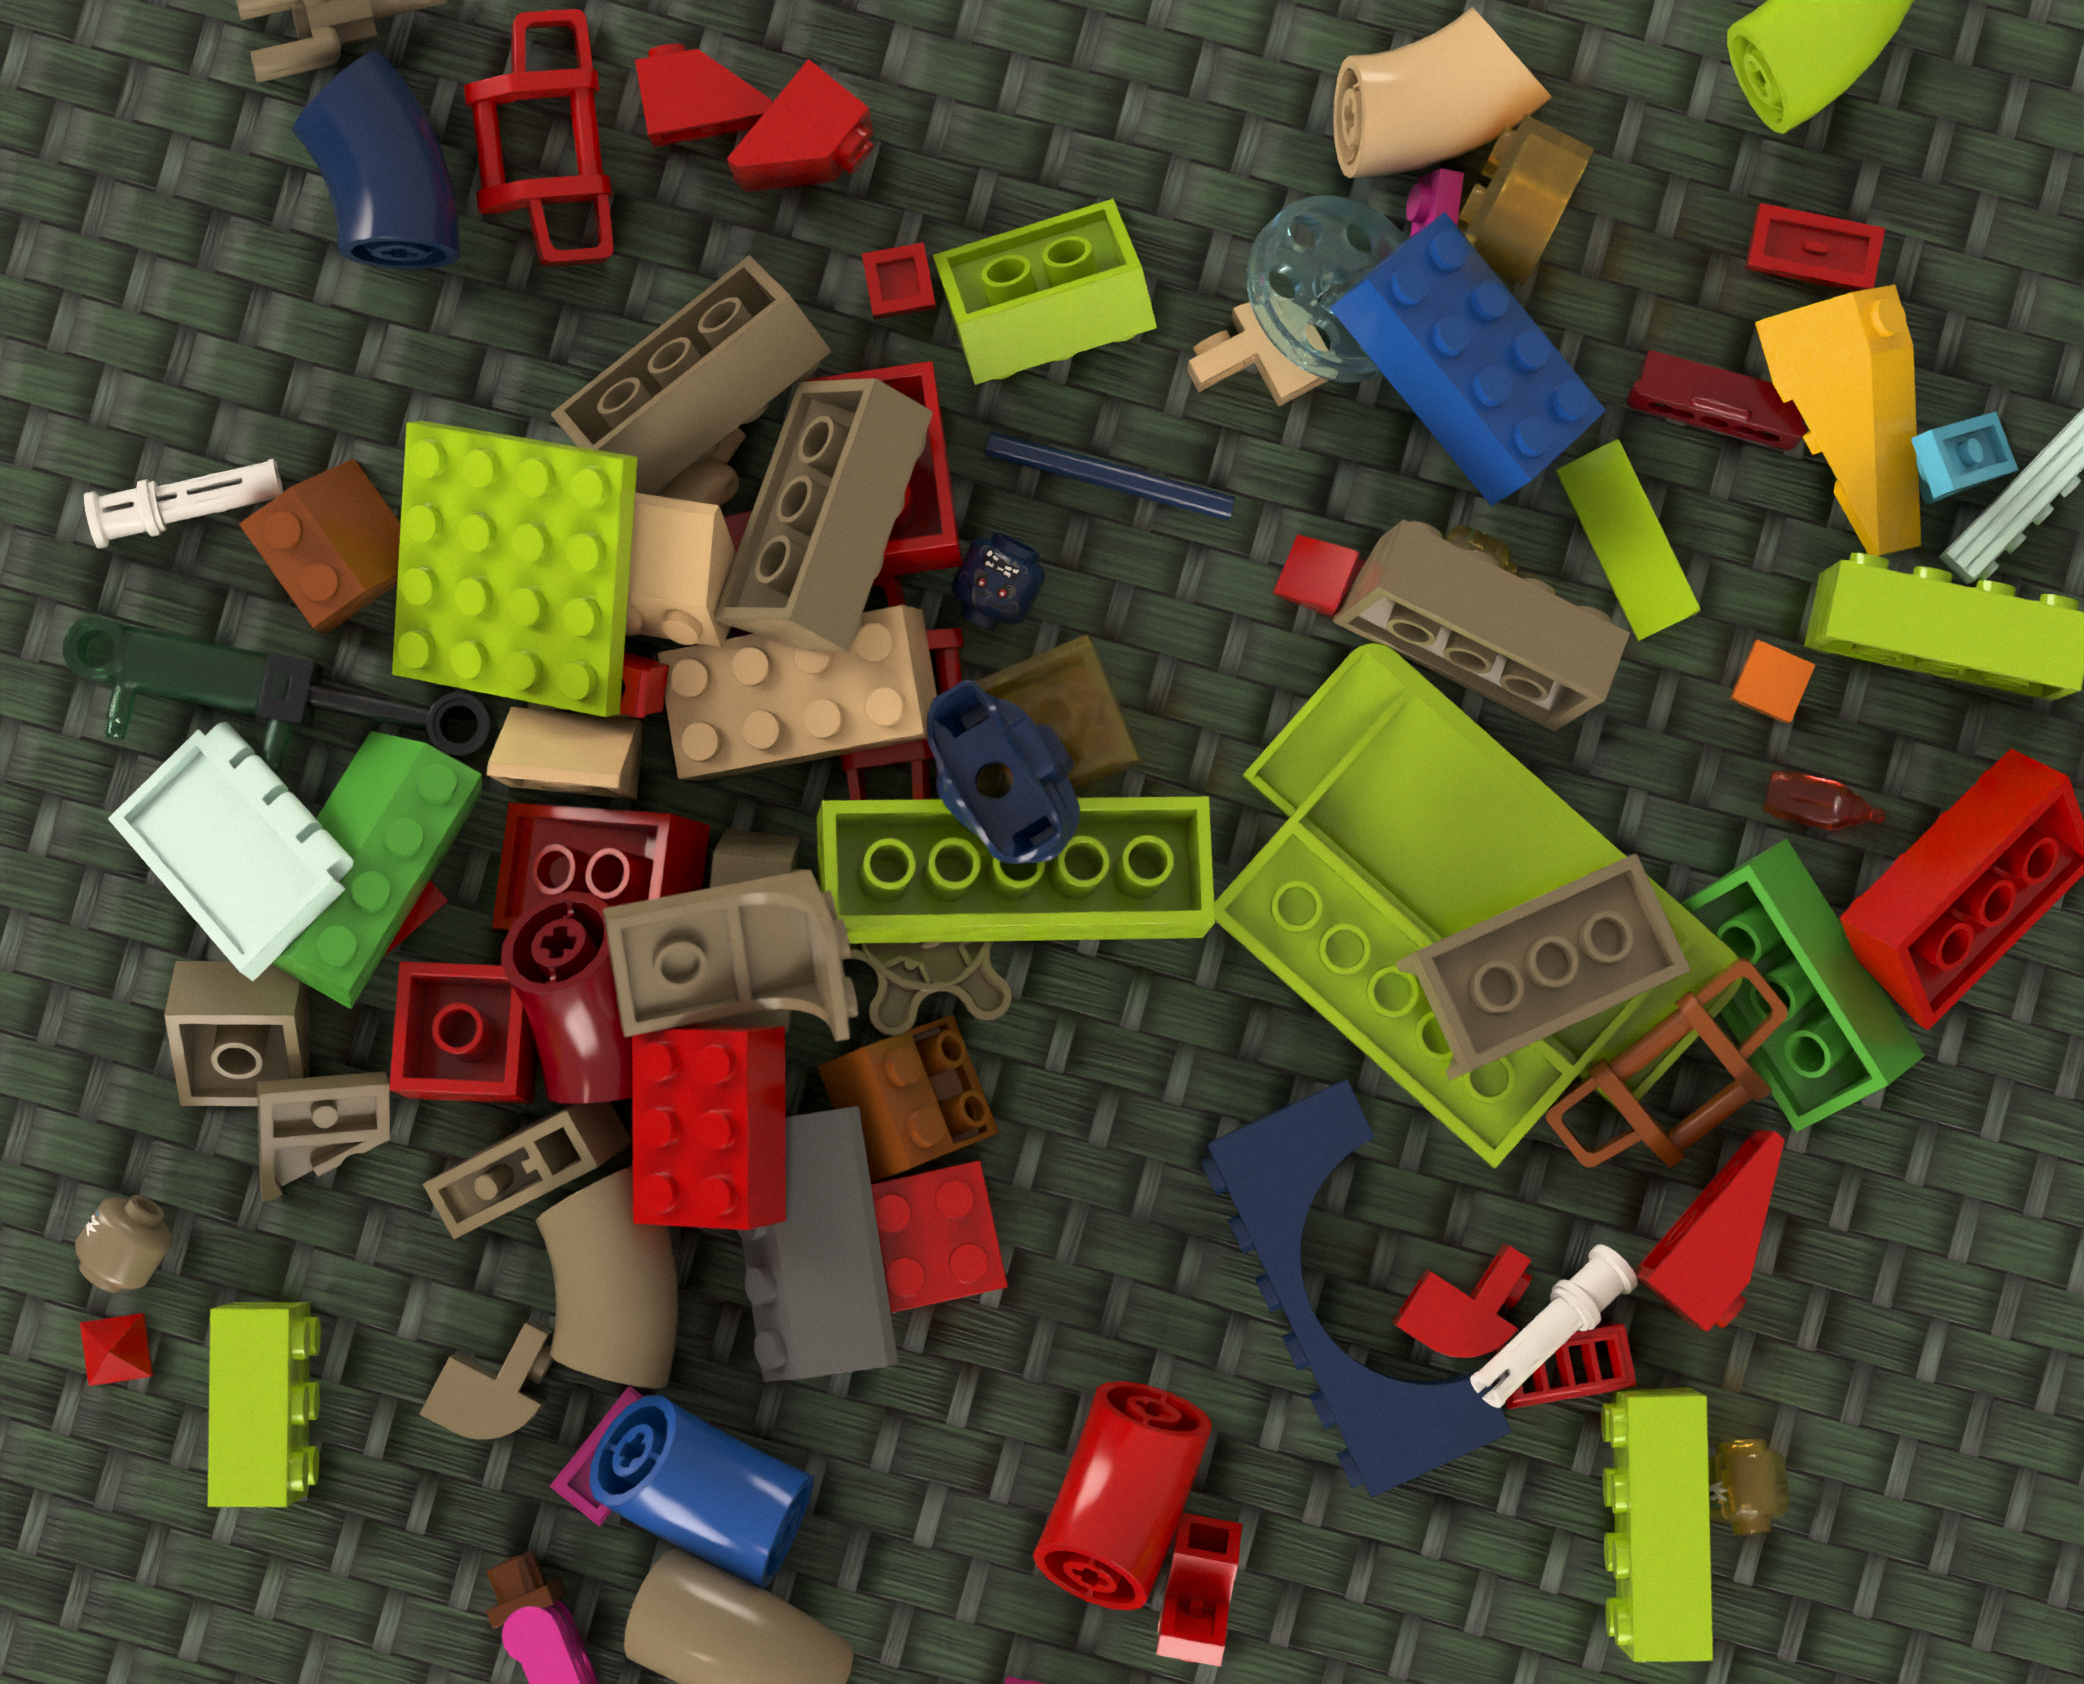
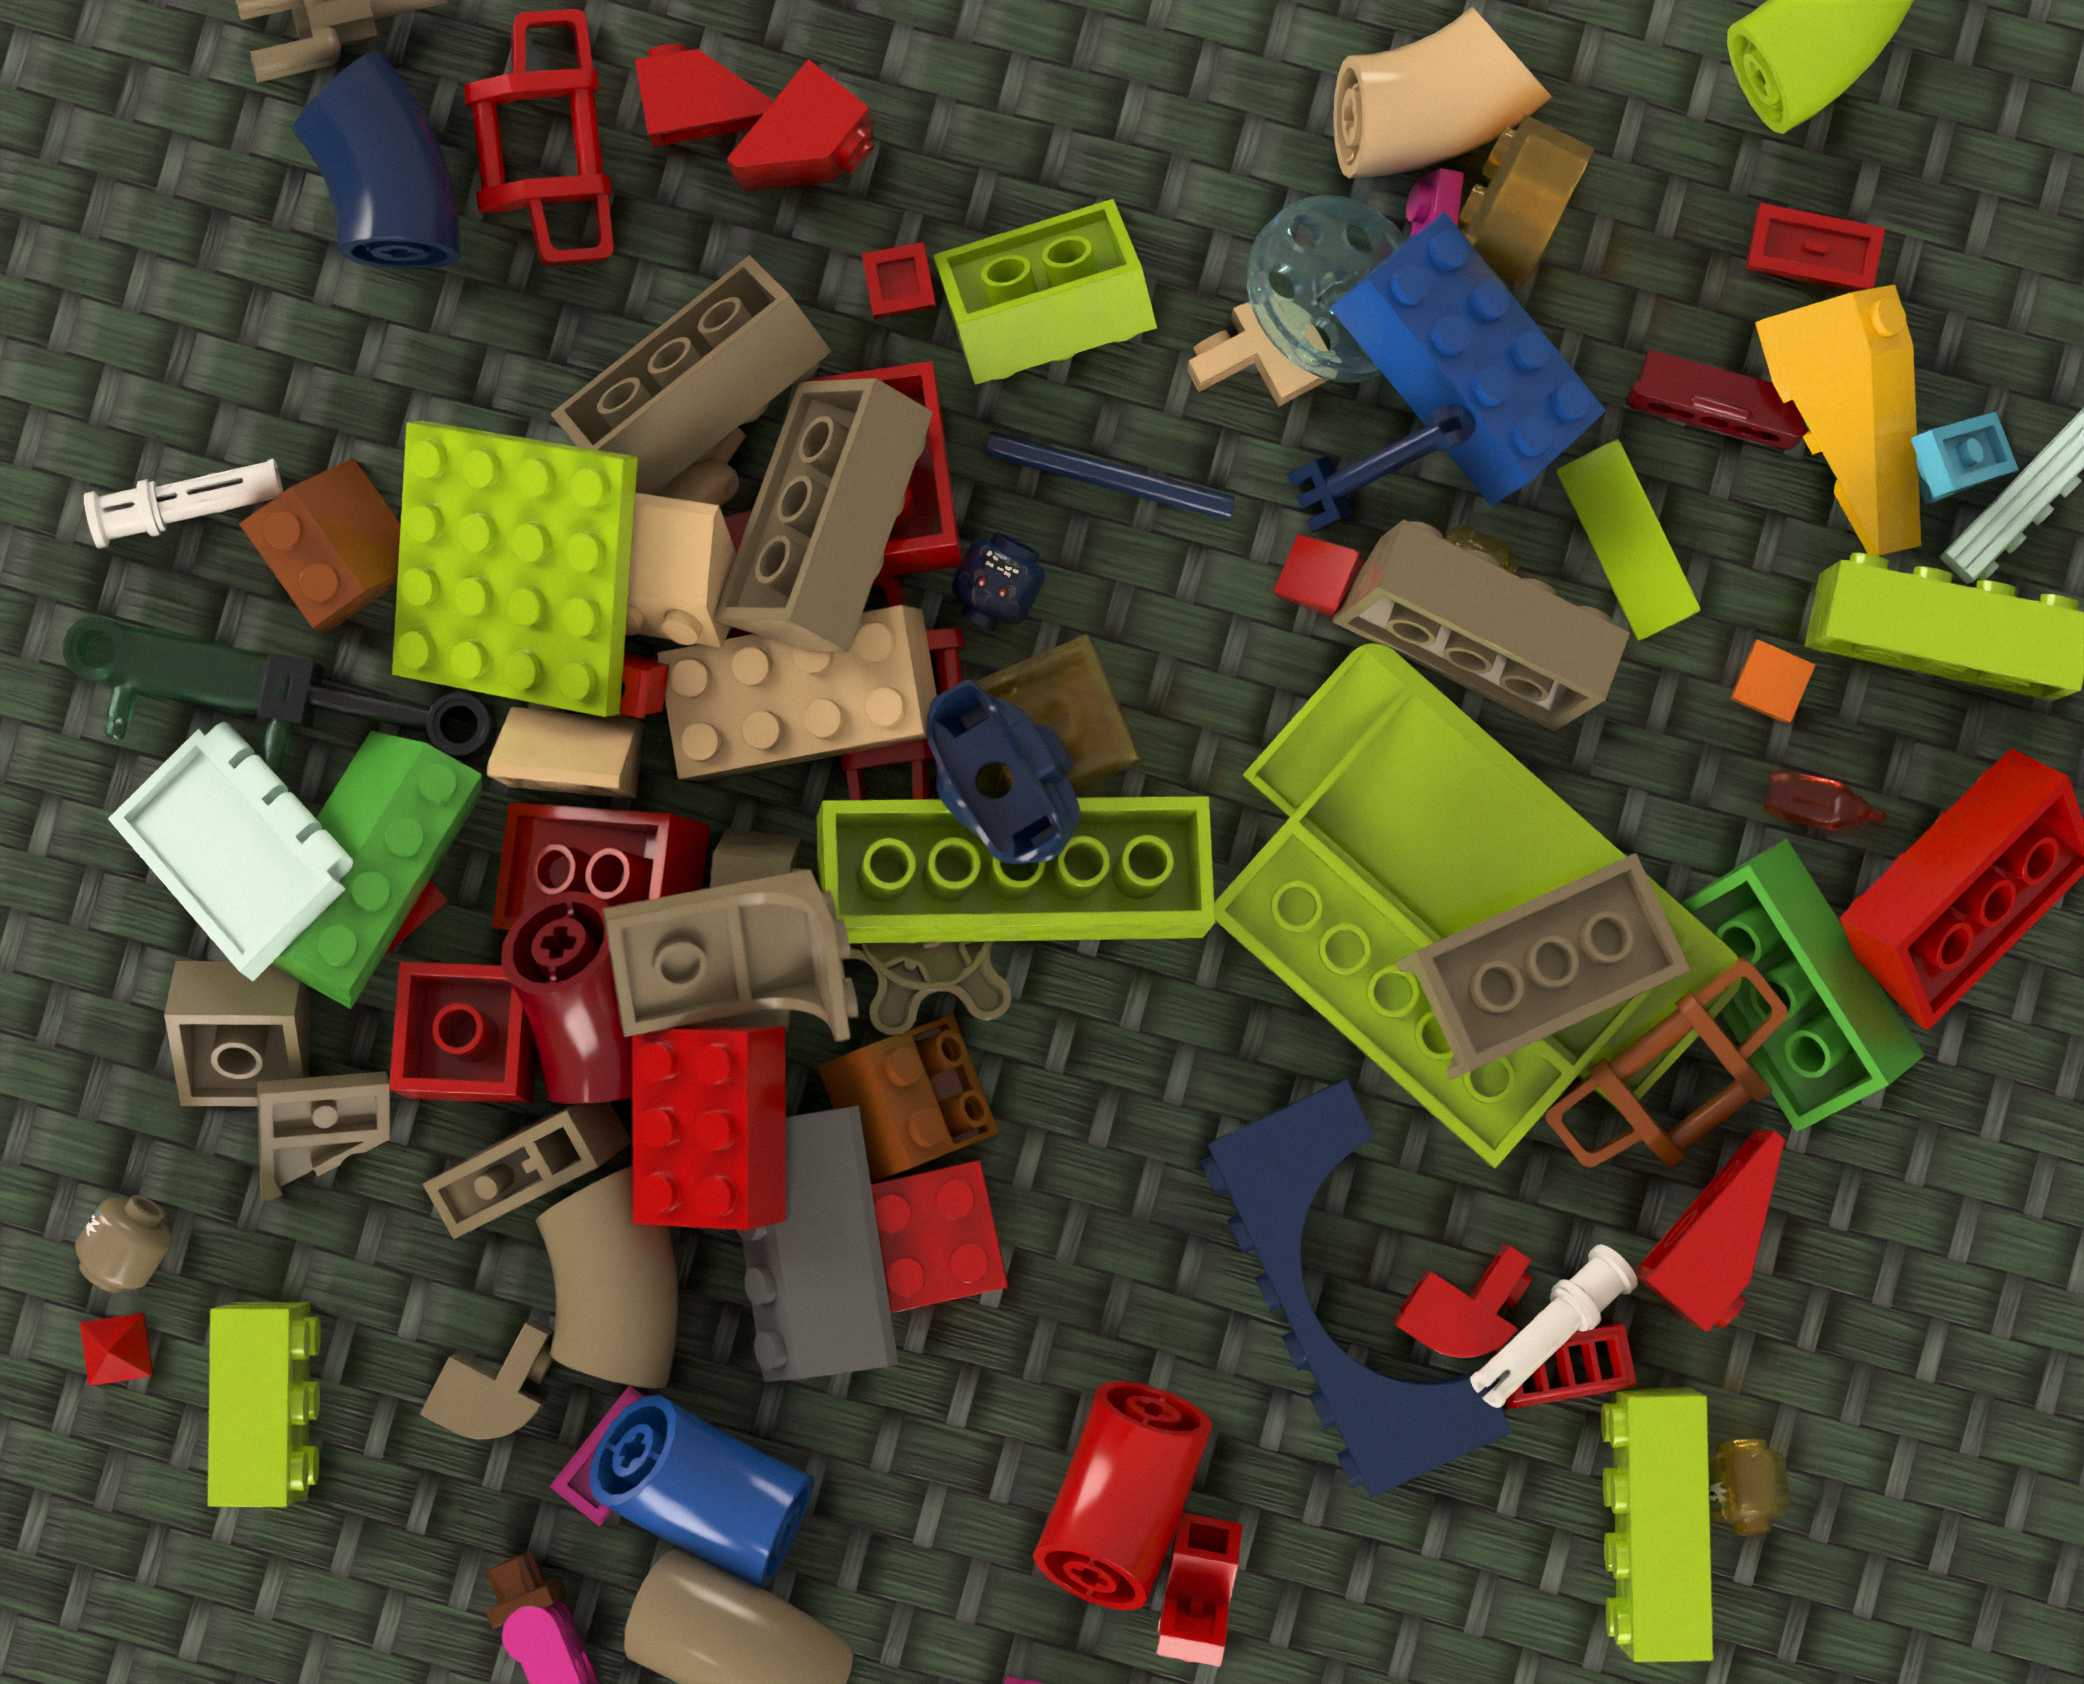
none -> dark blue hinge [1287,404,1476,533]

